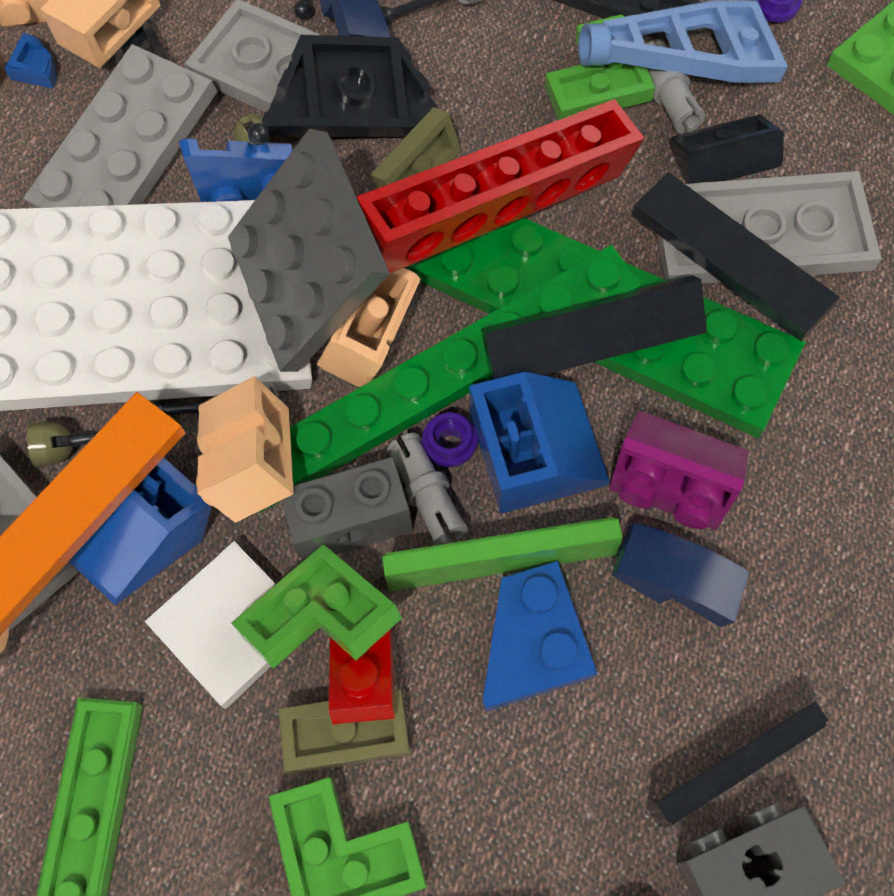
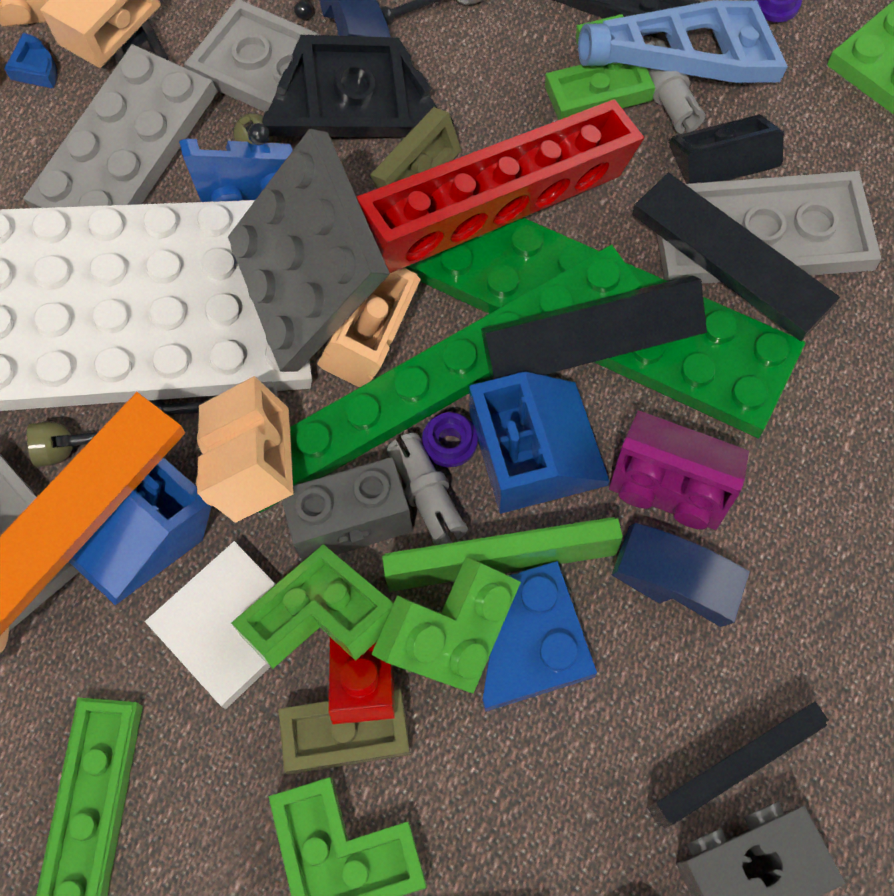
none -> bright green plate [372,557,521,694]

